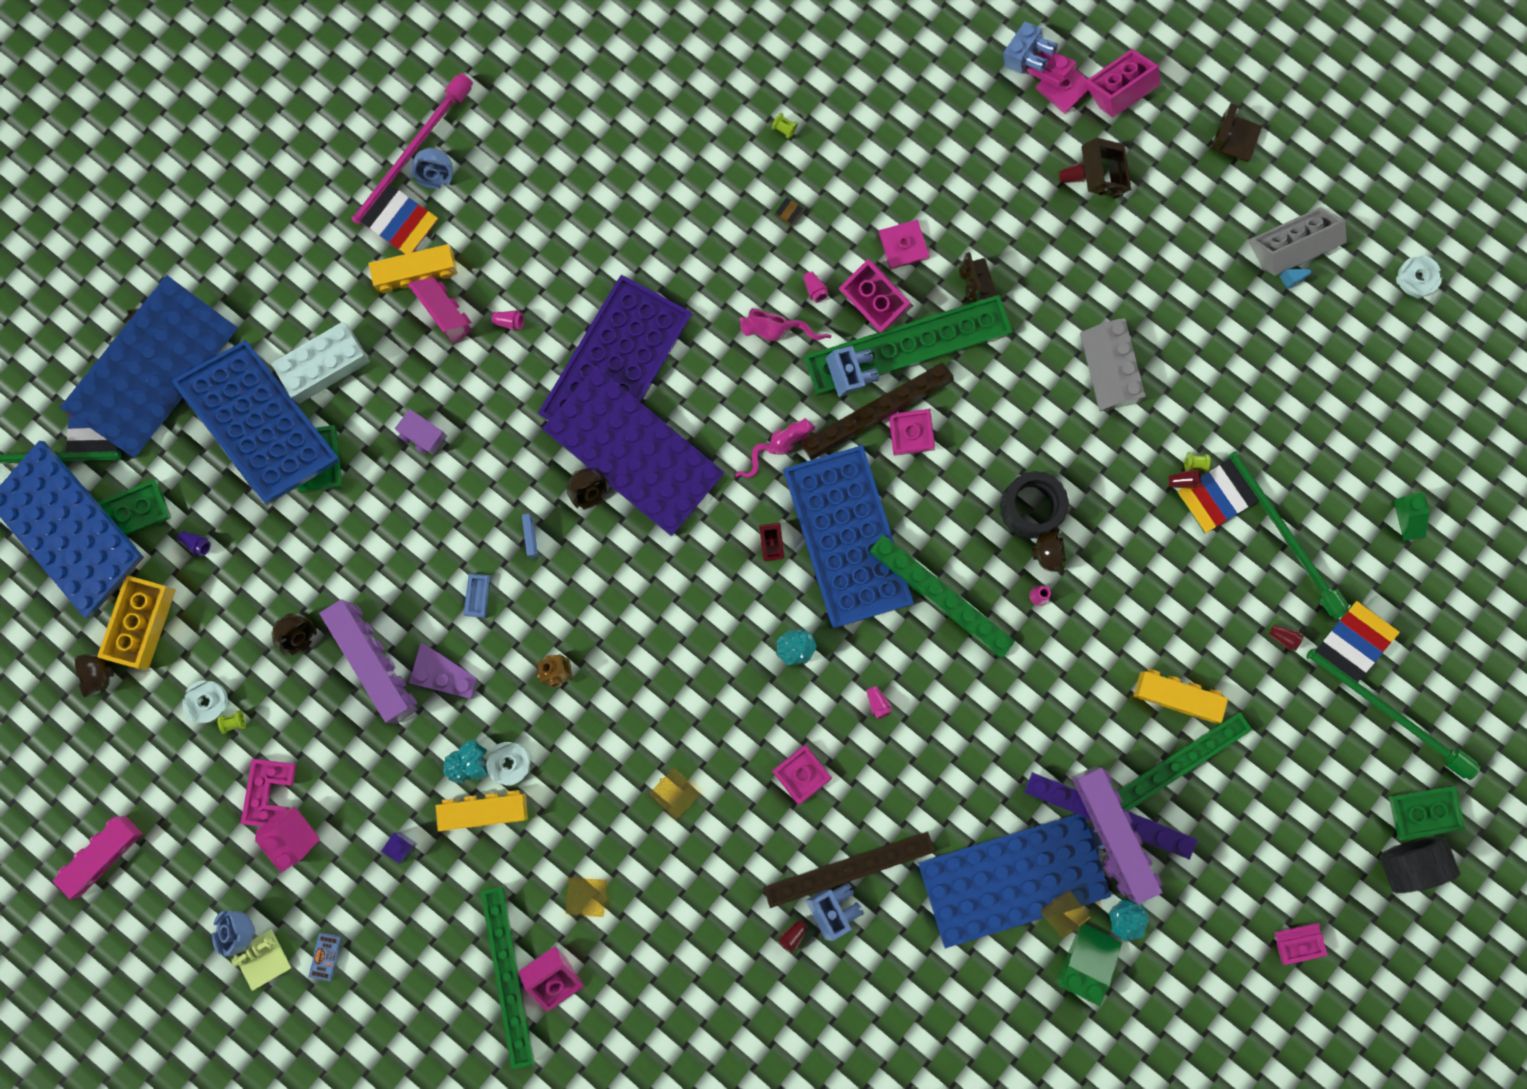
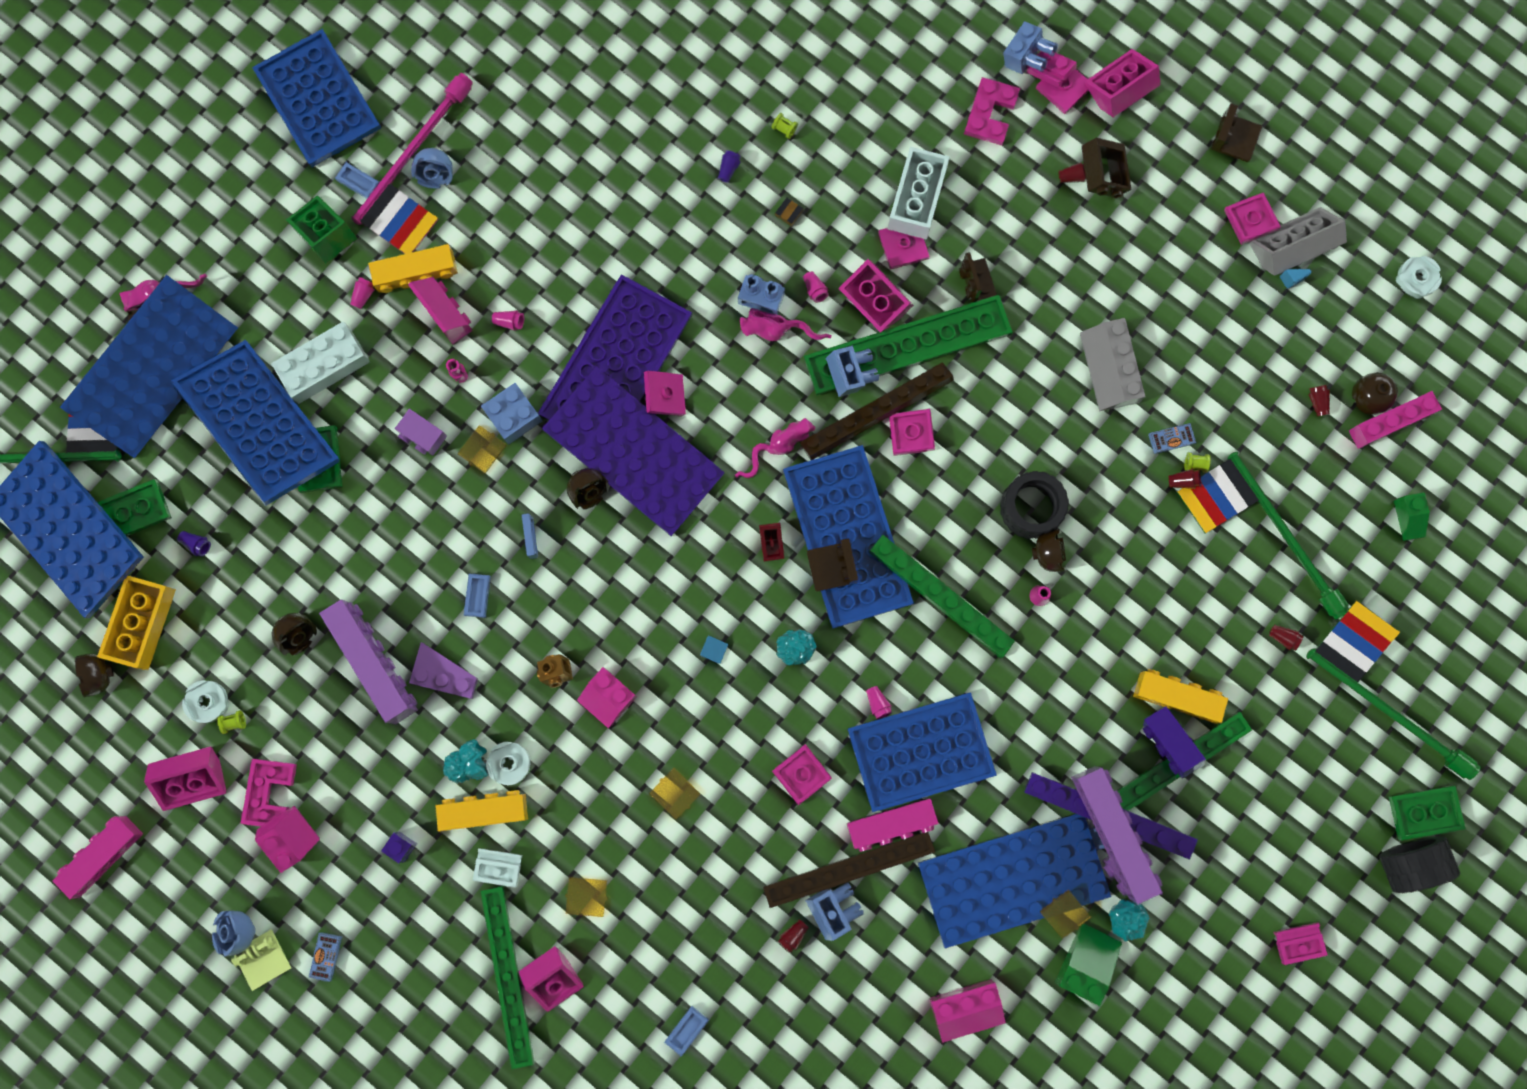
none -> dark pink animal [120,274,207,312]
none -> dark pink slope [144,746,226,811]
none -> blue plate [252,29,381,168]
none -> green slope [286,195,357,264]
none -> medium blue tile [335,162,380,199]
none -> dark pink cone [350,277,374,309]
none -> dark pink pin [446,359,468,383]
none -> clear yellow piece [458,425,507,474]
none -> light aqua plate [473,848,523,887]
none -> medium blue brick [481,383,542,445]
none -> dark pink slope [577,667,637,729]
none -> dark pink plate [644,371,686,416]
none -> medium blue tile [664,1006,709,1057]
none -> dark azure slope [700,636,728,664]
none -> dark purple cone [718,150,741,183]
none -> medium blue brick [738,274,785,314]
none -> dark brown bracket [807,538,858,592]
none -> dark pink brick [846,798,938,852]
none -> blue plate [847,692,997,812]
none -> light aqua brick [888,147,950,240]
none -> dark pink slope [929,979,1005,1043]
none -> dark pink plate [964,77,1020,146]
none -> dark purple brick [1143,706,1206,779]
none -> tile [1149,423,1196,454]
none -> dark pink plate [1224,192,1281,245]
none -> dark red cone [1308,385,1330,416]
none -> dark pink brick [1349,391,1442,449]
none -> dark brown cylinder [1352,372,1398,415]

